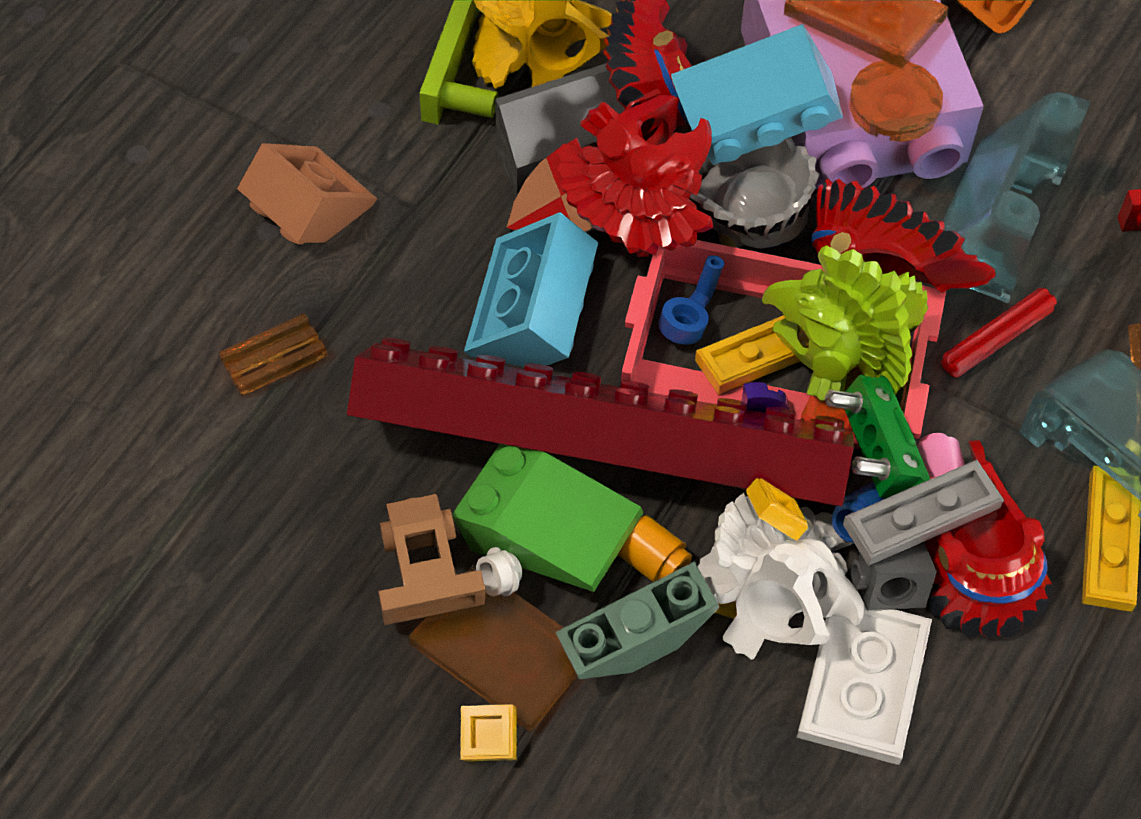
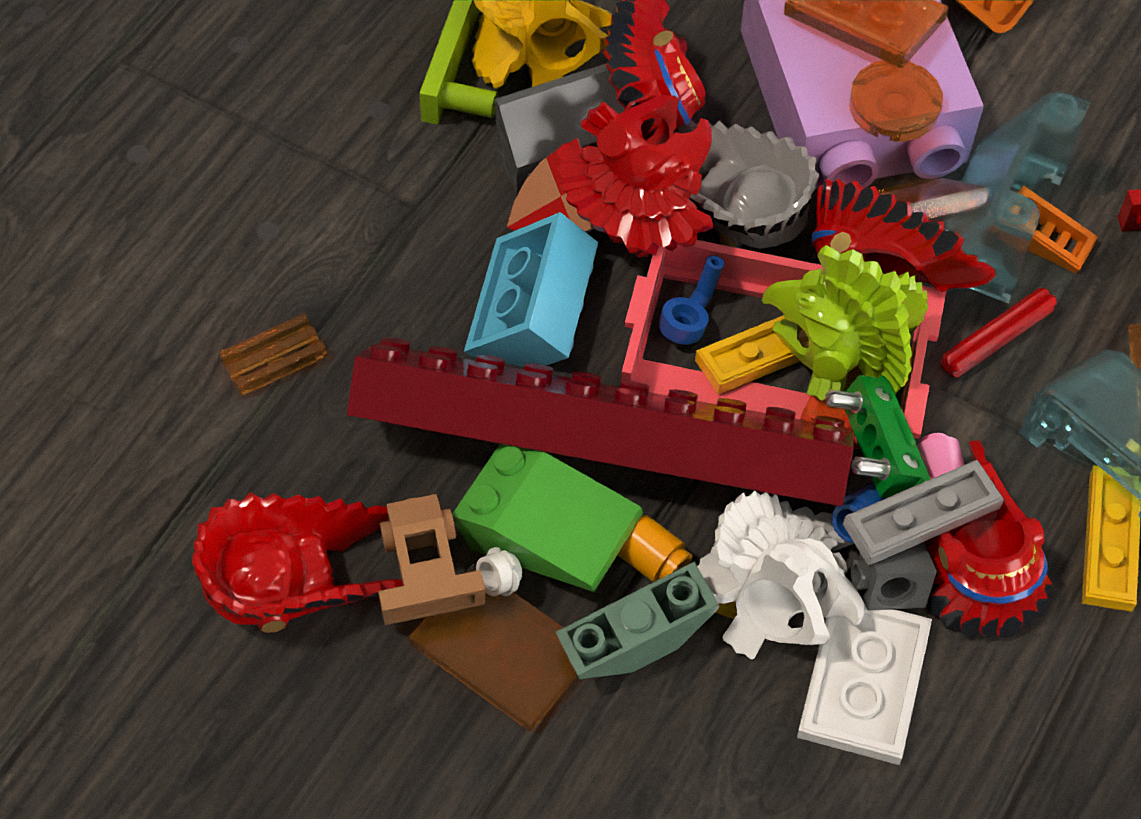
nougat slope [237,143,377,245] -> none
yellow tile [461,705,516,761] -> none
medium azure slope [671,24,843,165] -> none
dark purple tile [741,382,790,413] -> none
yellow tile [746,478,808,541] -> none
none -> red piece [192,492,403,633]
none -> tile [878,177,990,218]
none -> orange slope [991,185,1098,274]

